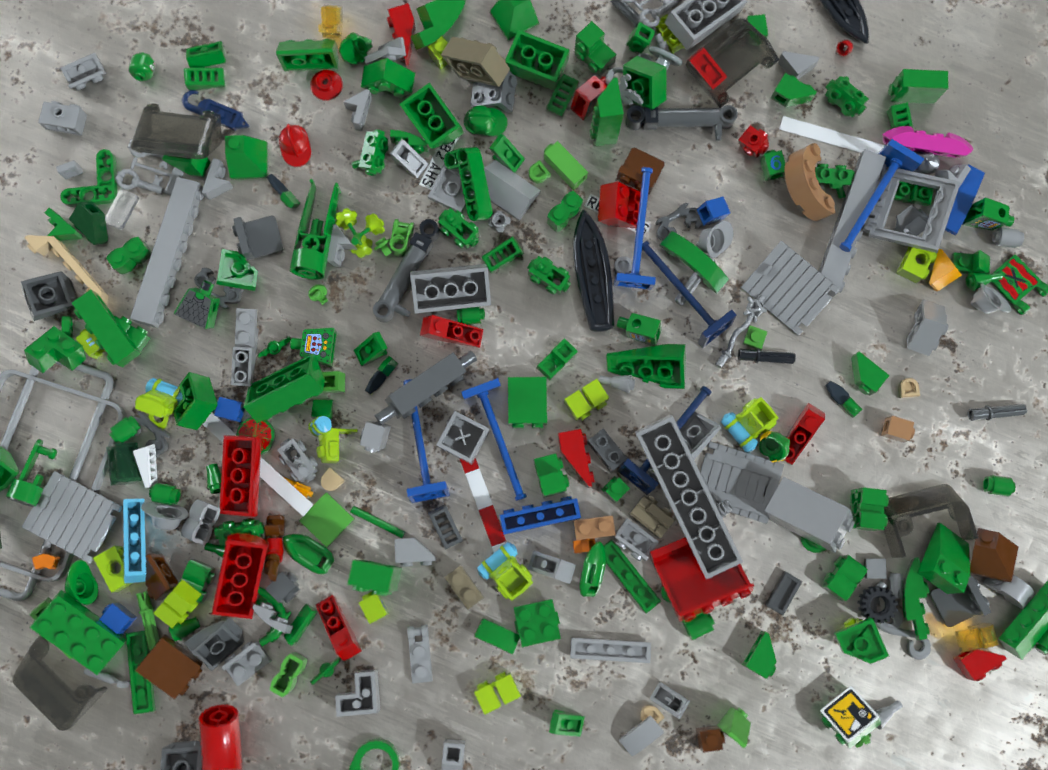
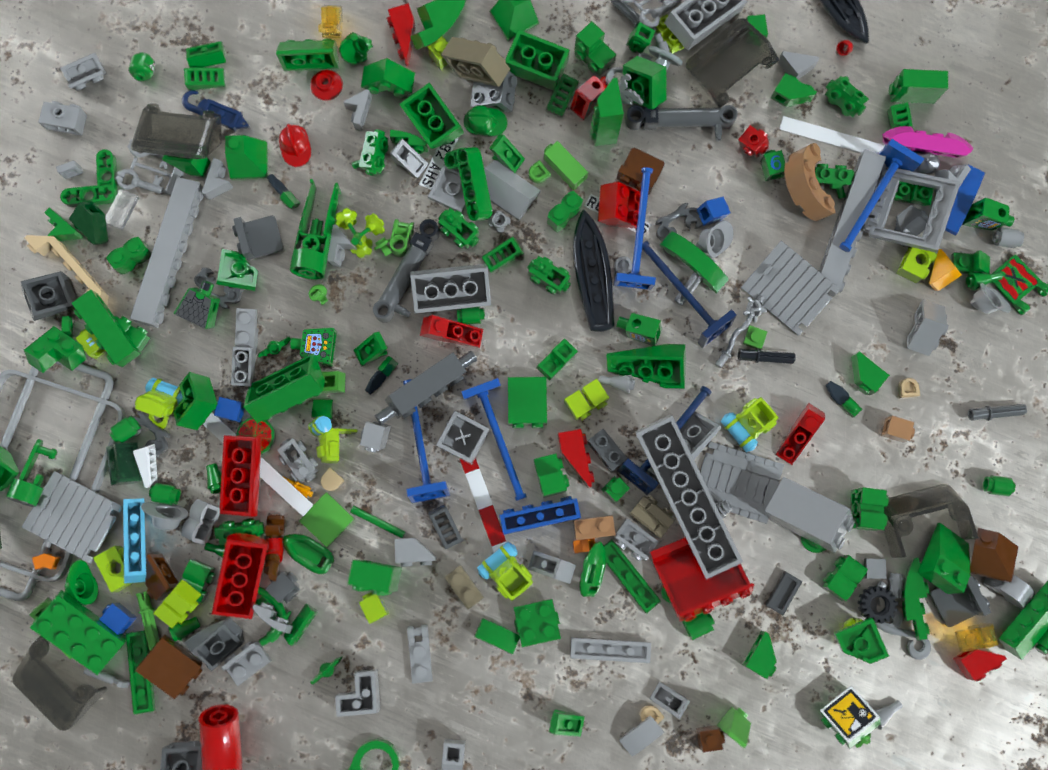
bright green brick [270,652,307,697] -> none
red slope [316,595,362,661] -> none
light grey bracket [365,37,406,64] -> none
lime piece [474,671,521,715] -> none
red panel [688,47,727,90] -> none
green hair [759,431,790,463] -> none

